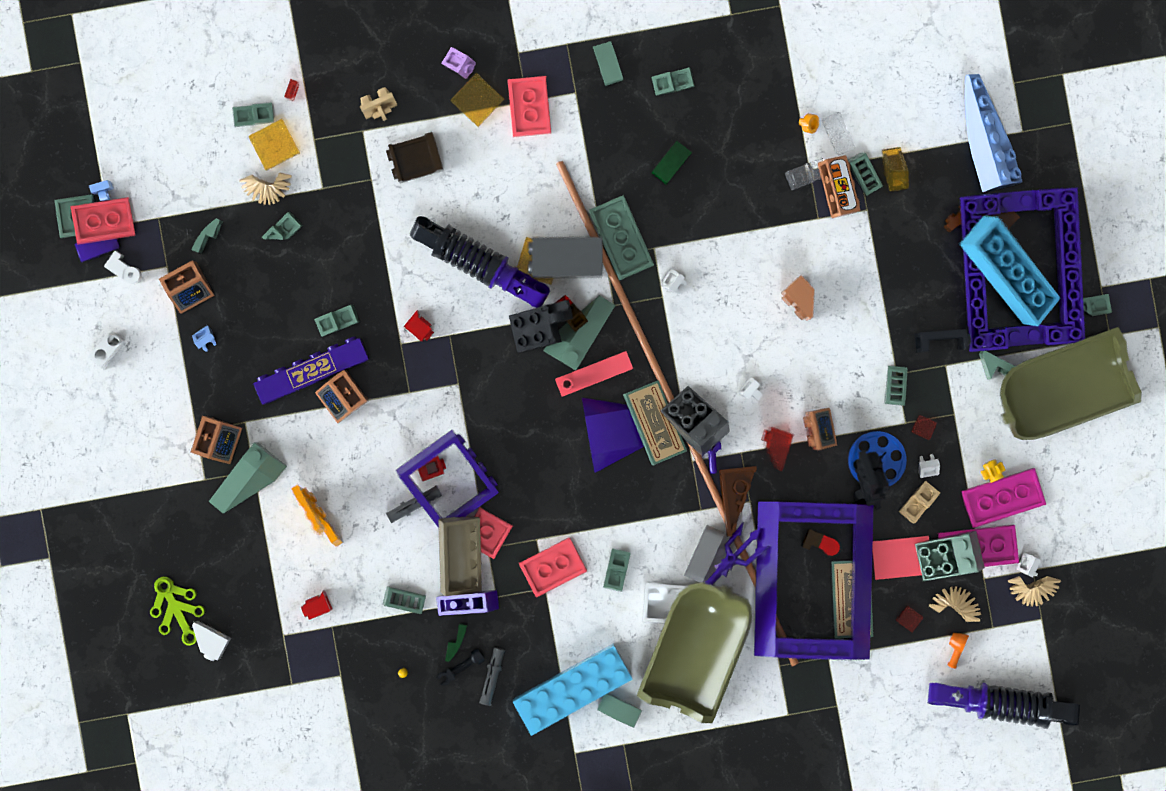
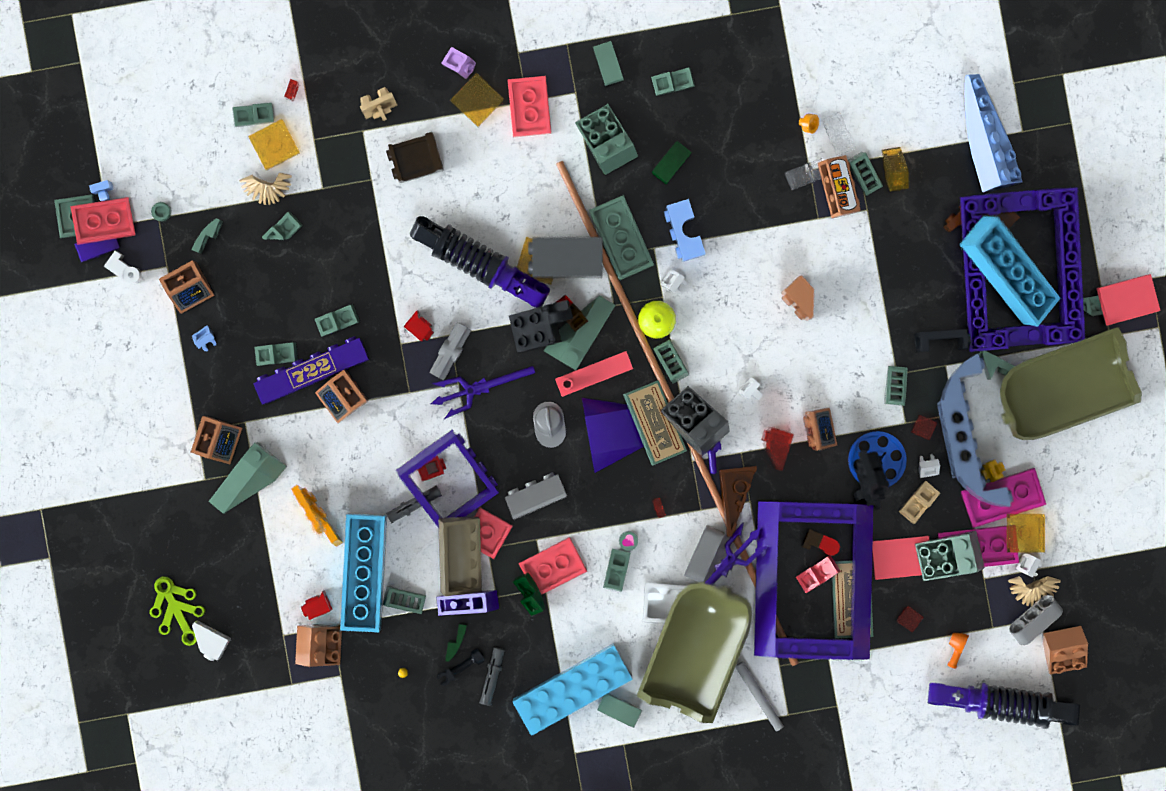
white leg [88,331,125,370] -> none
tan hair [929,586,981,622] -> none
none -> sand green tile [151,202,172,222]
none -> sand green slope [255,342,298,366]
none -> nougat slope [295,625,342,667]
none -> medium azure brick [340,513,387,632]
none -> light grey piece [429,322,471,380]
none -> dark purple piece [430,366,535,419]
none -> light grey slope [505,472,567,520]
none -> dark green slope [513,572,545,616]
none -> light grey piece [533,402,566,448]
none -> sand green slope [575,104,638,175]
none -> sand green tile [619,531,638,551]
none -> neon yellow cylinder [638,301,676,339]
none -> clear red tile [652,497,666,518]
none -> sand green slope [653,340,689,384]
none -> light blue arch [664,199,706,262]
none -> light grey piece [735,661,784,731]
none -> coral slope [796,556,841,593]
none -> sand blue slope [937,354,1013,507]
none -> clear yellow tile [1007,514,1045,553]
none -> light grey beam [1009,595,1063,645]
none -> nougat slope [1043,626,1088,675]
none -> coral tile [1096,274,1160,326]

